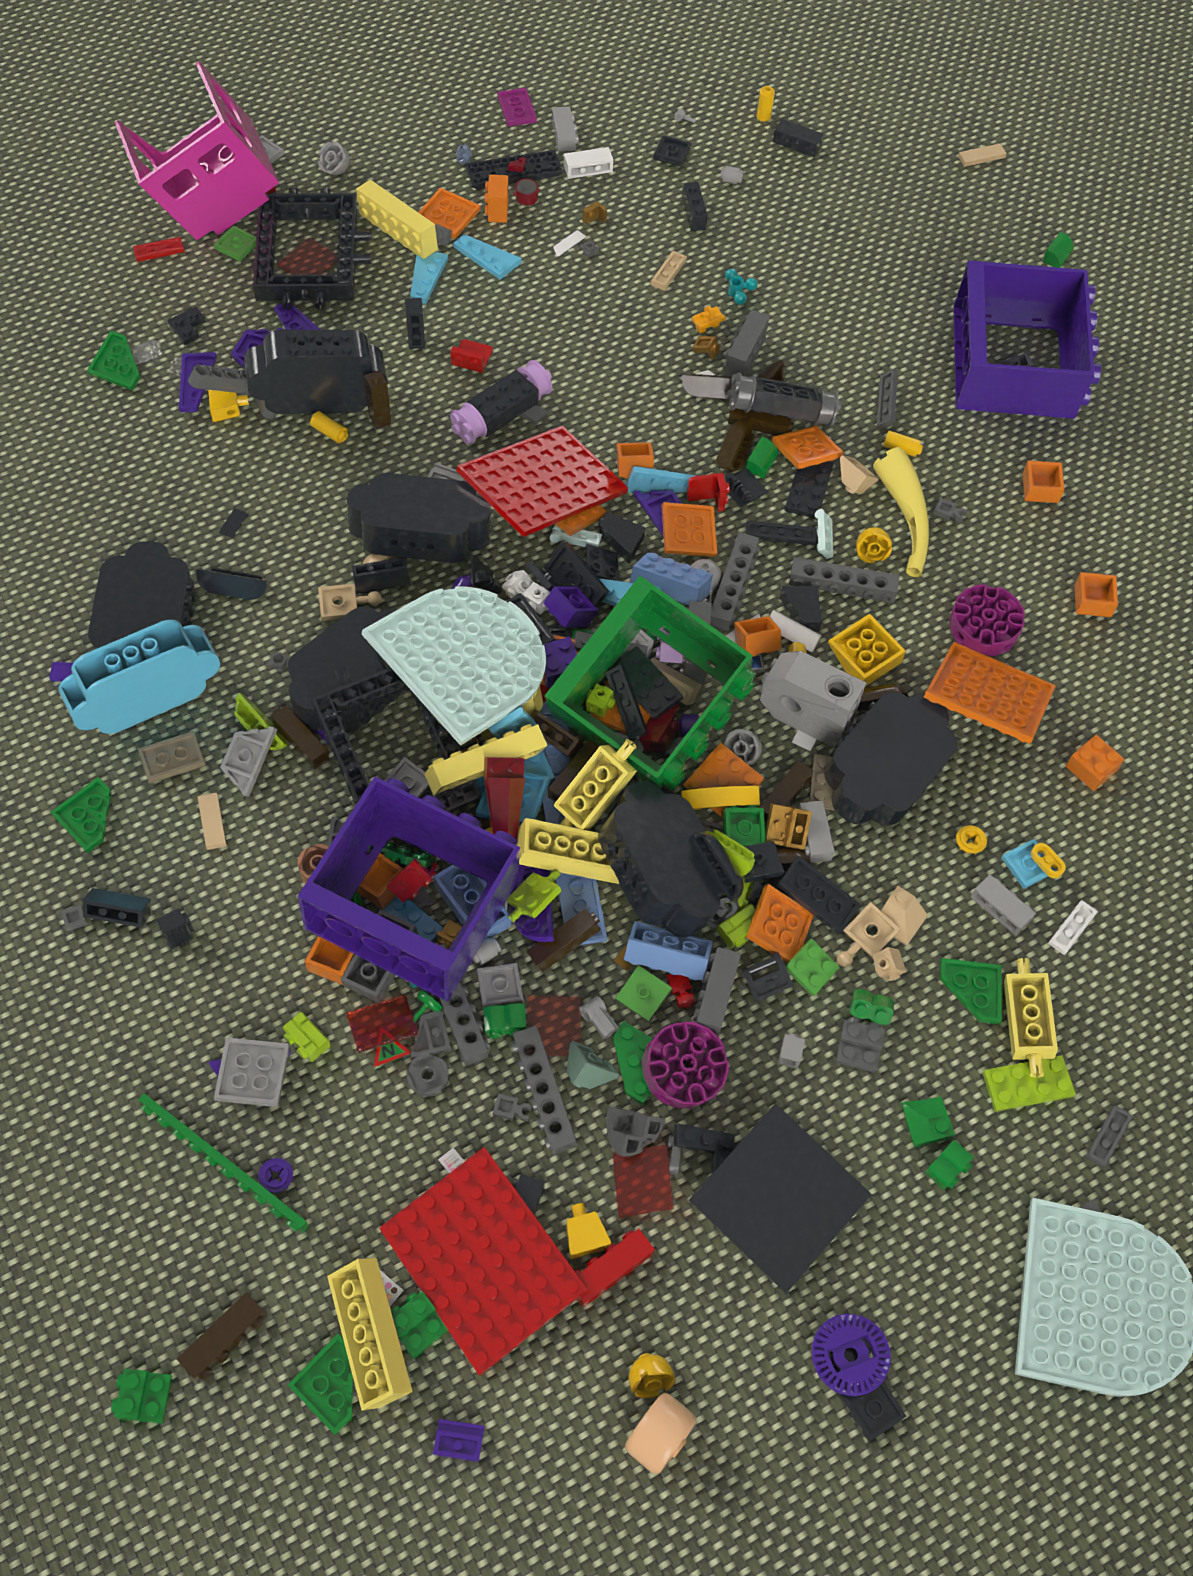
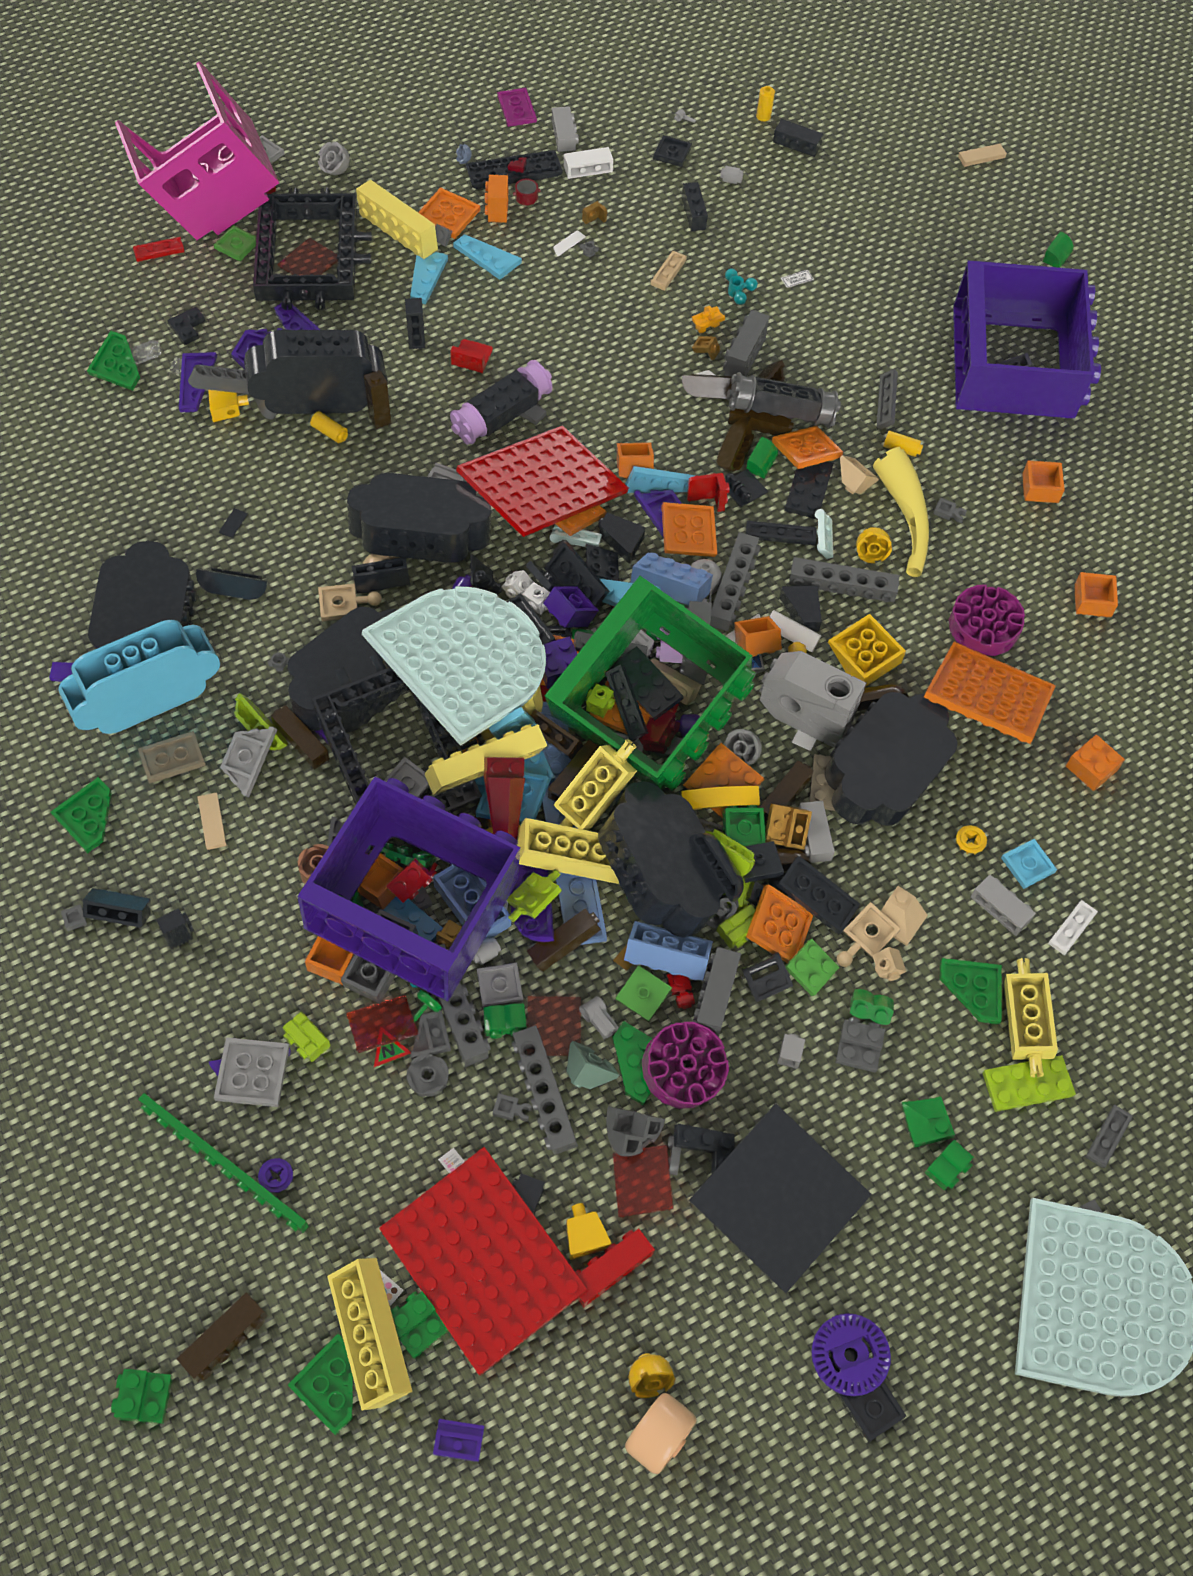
yellow plate [1031,843,1066,878] -> none
none -> white sticker [781,270,814,288]

